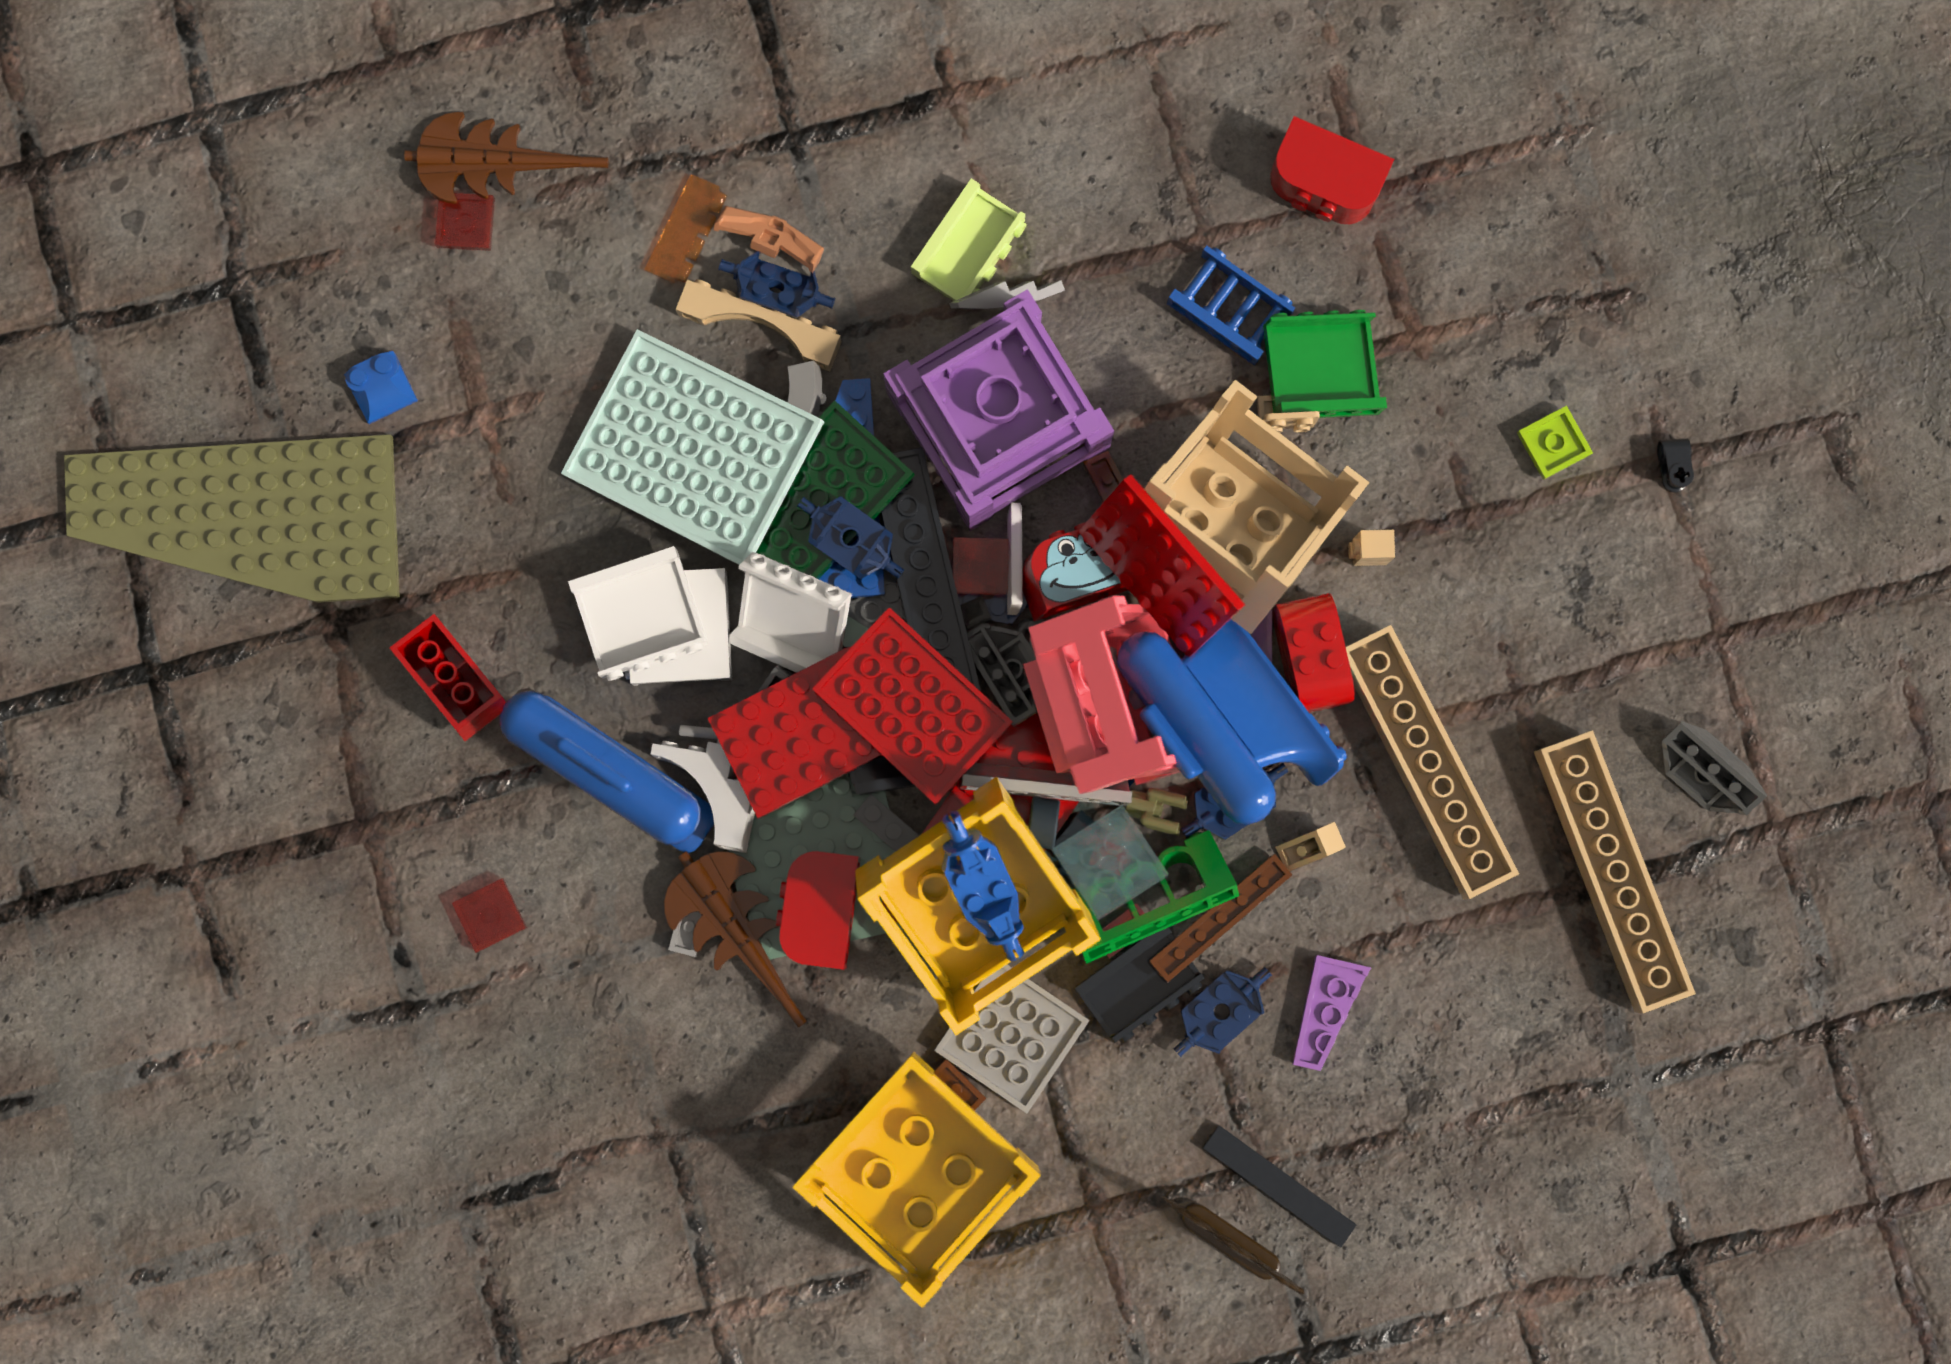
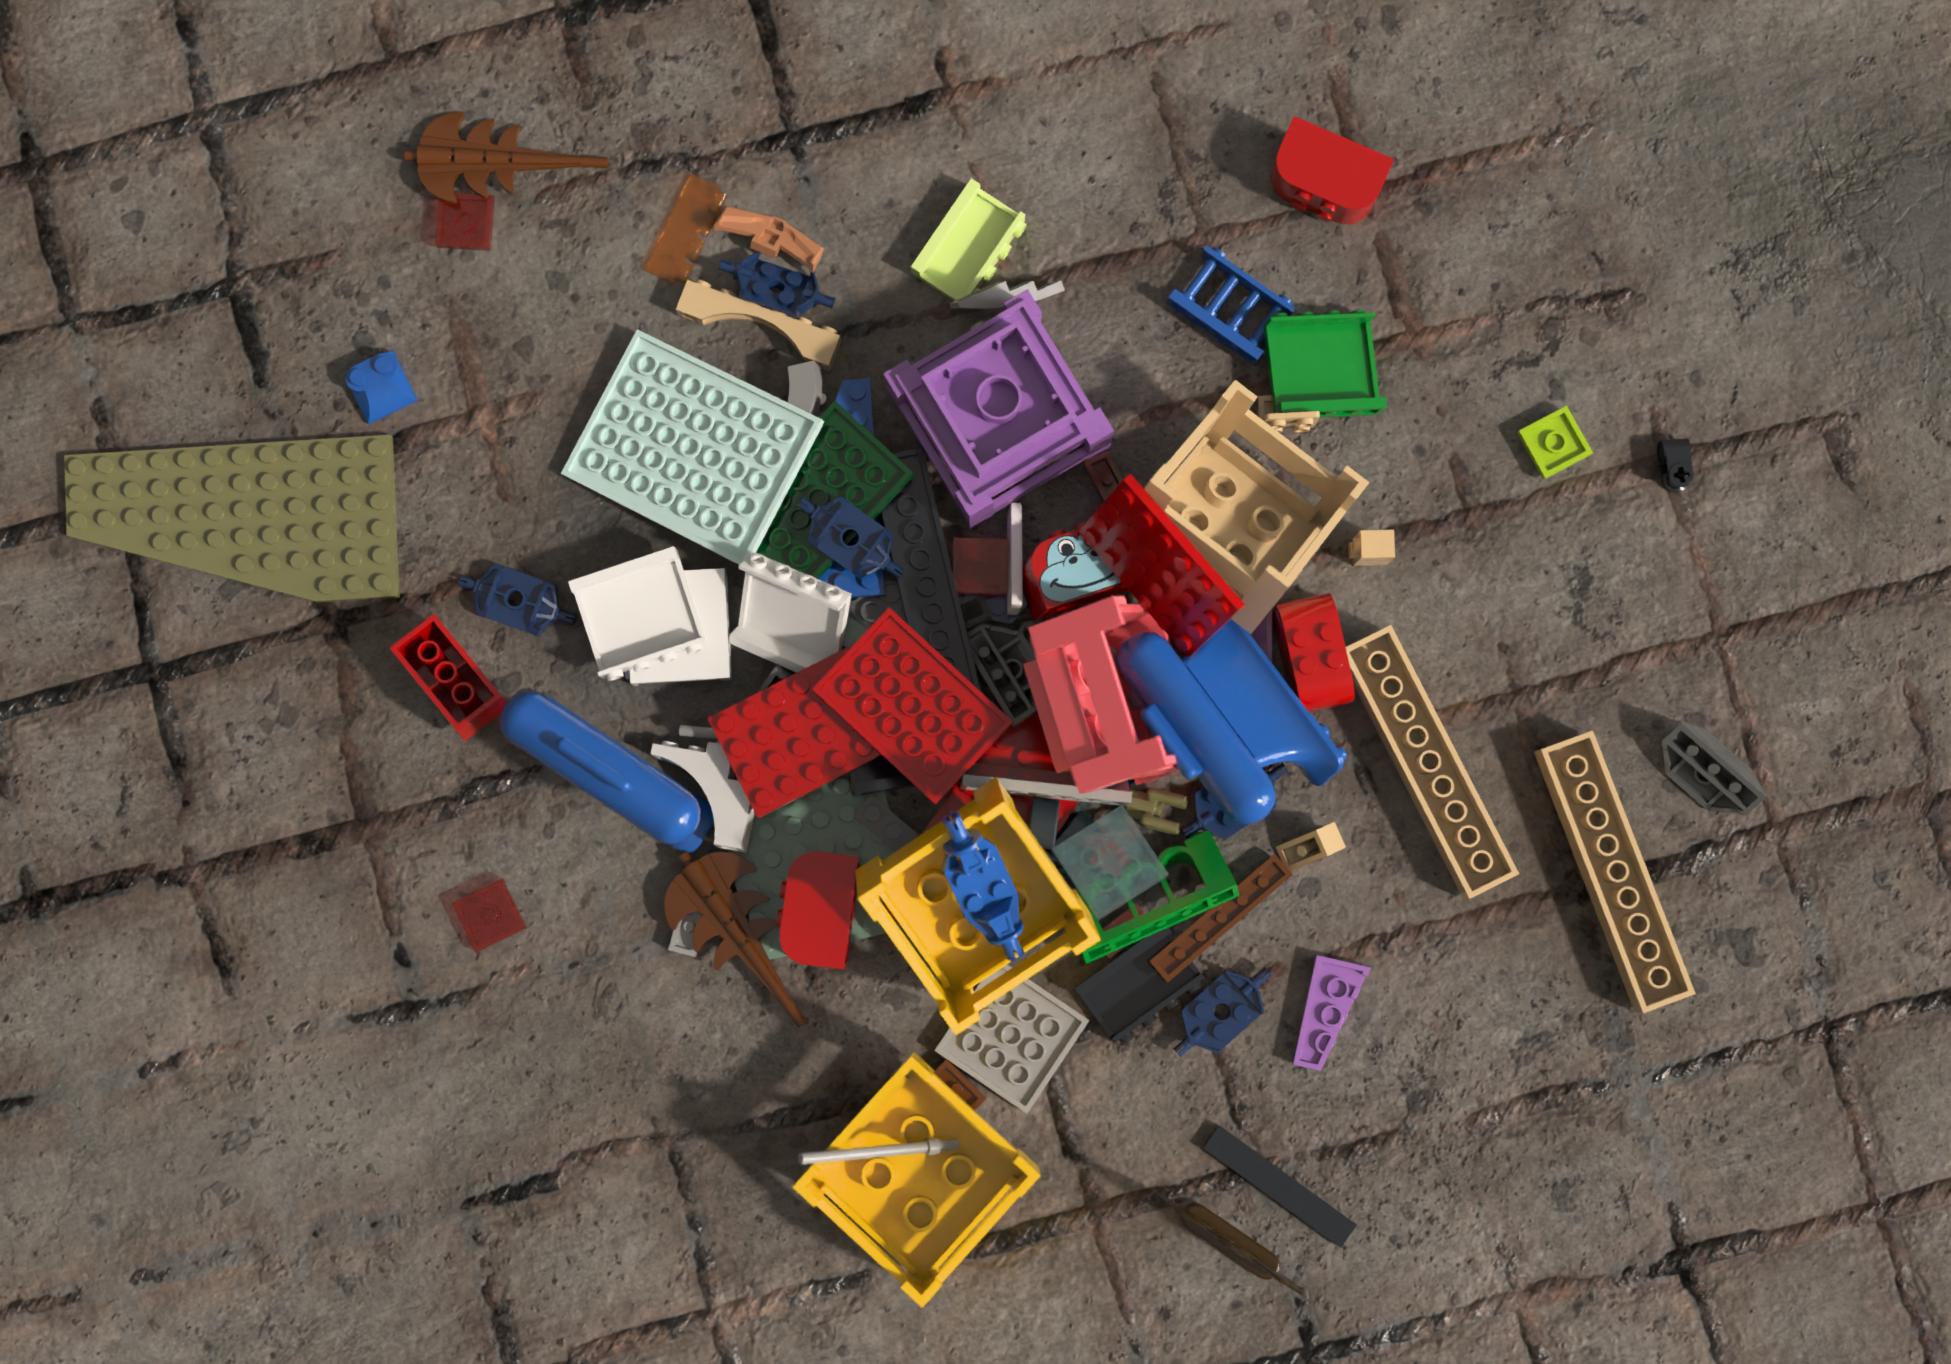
none -> dark blue plate [458,564,577,637]
none -> light grey bar [798,1137,959,1165]

